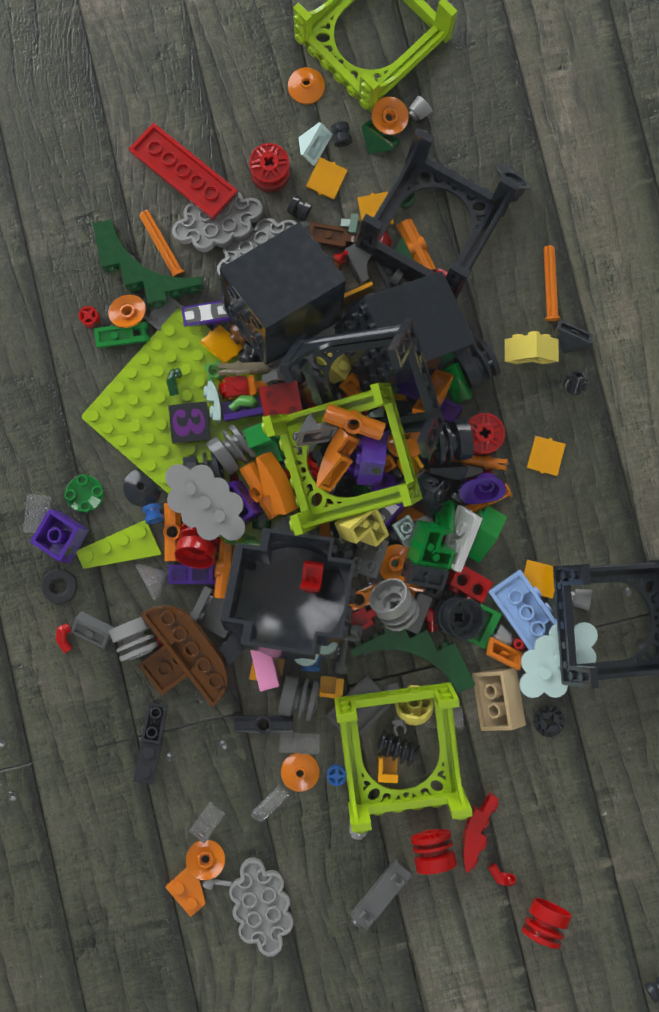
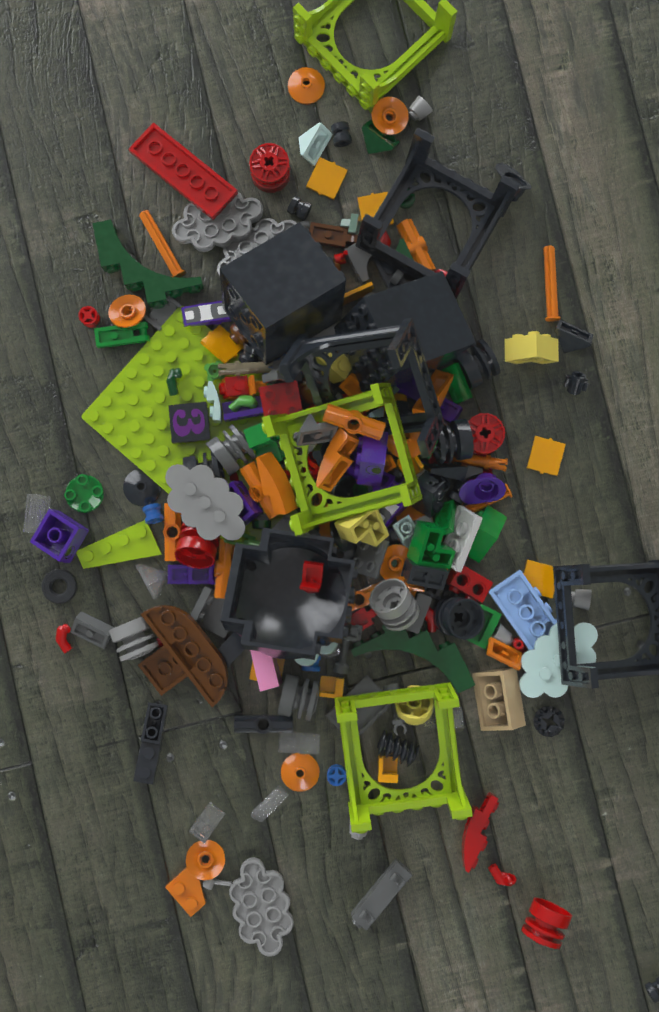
red wheel [410,829,457,875] -> none

